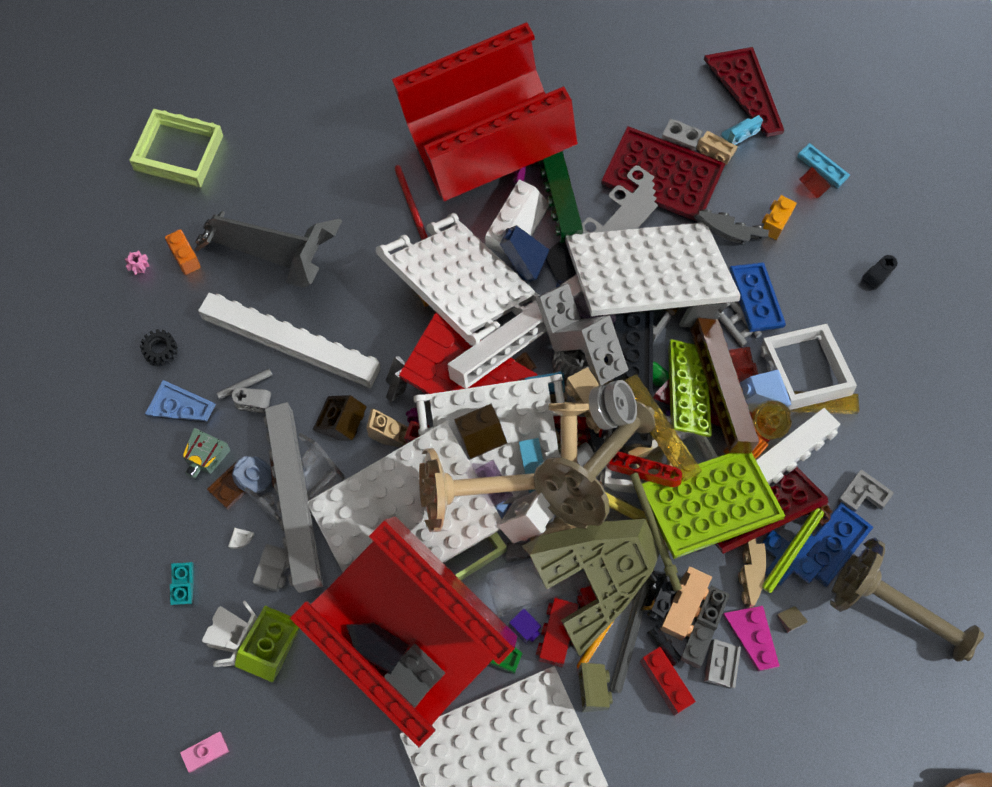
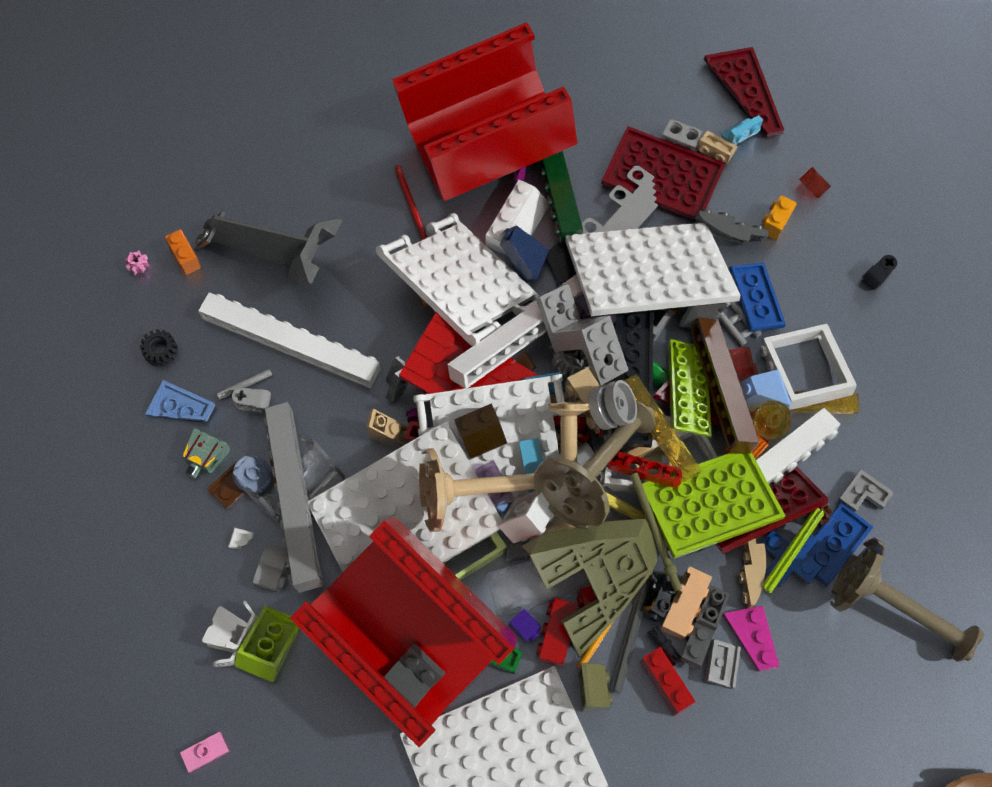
yellowish green window [129,109,223,188] -> none
teal slope [170,562,194,605] -> none
dark brown slope [313,395,367,441] -> none
black tile [346,622,409,675] -> none
dark tan slope [777,606,808,633] -> none
medium azure tile [797,143,850,189] -> none

